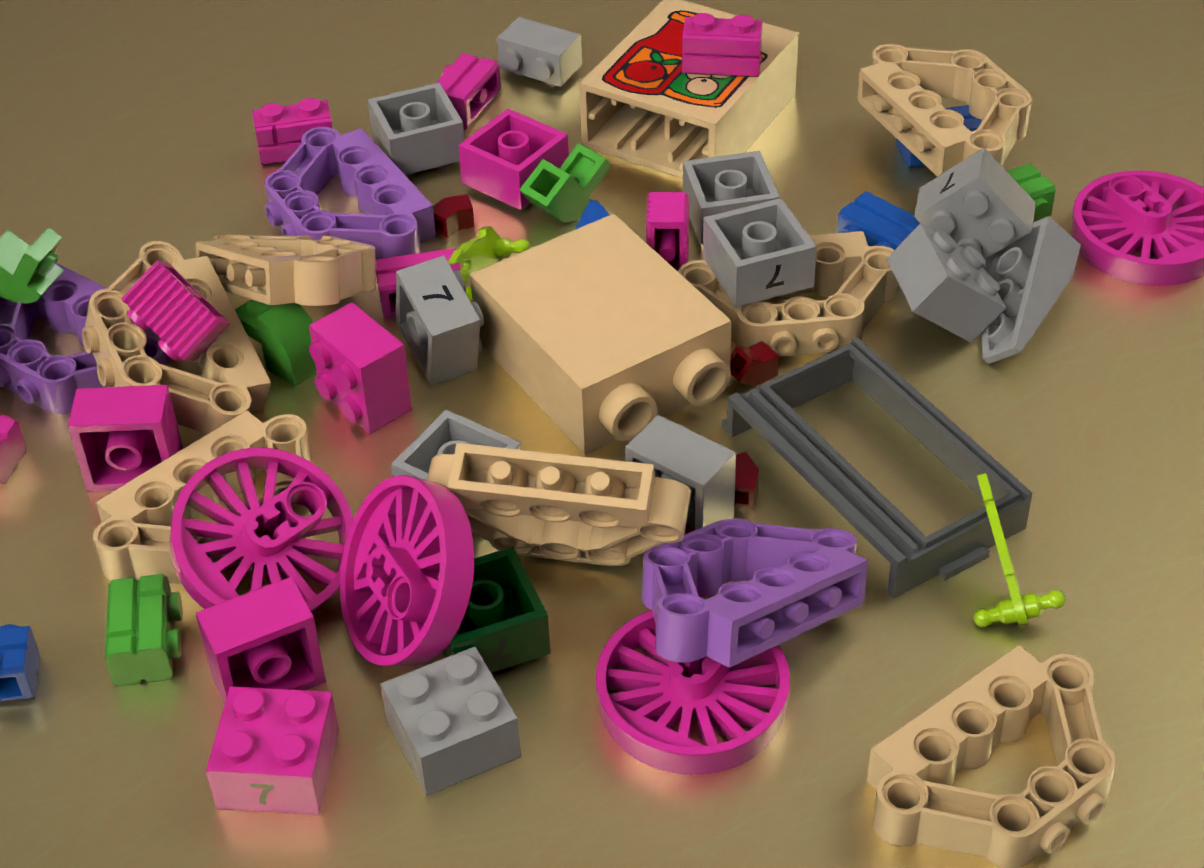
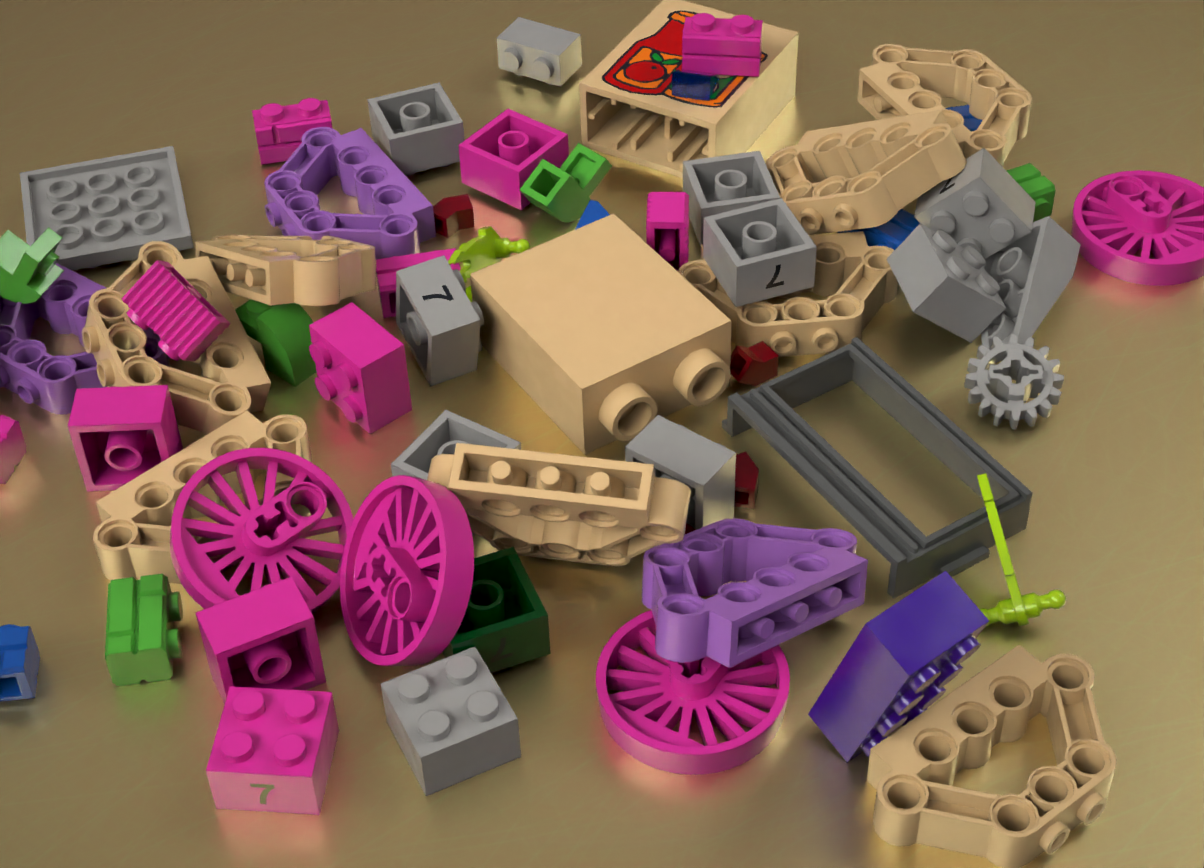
dark pink brick [429,53,501,130] -> none
none -> light grey plate [20,146,194,270]
none -> clear blue slope [672,69,719,101]
none -> tan brick [765,110,967,235]
none -> dark purple brick [808,571,989,763]
none -> light grey gear [964,334,1064,429]

